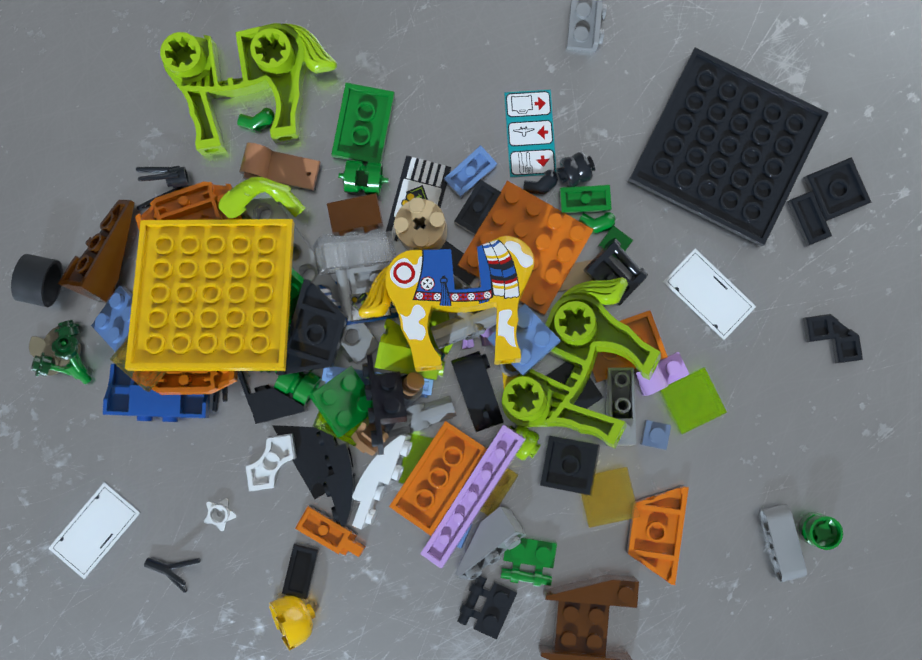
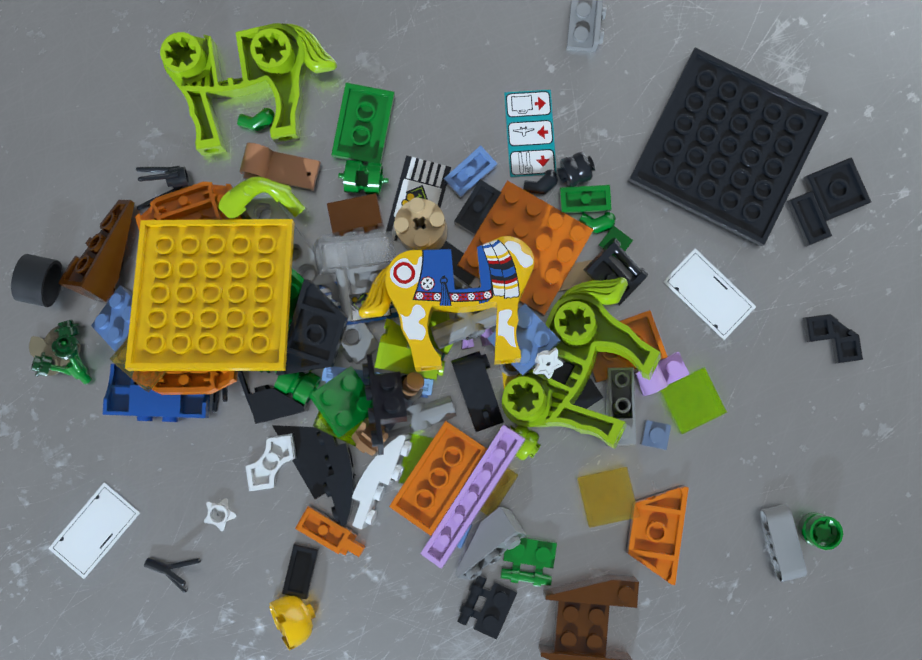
black plate [540,436,600,496] -> none
none -> white plate [533,348,563,379]

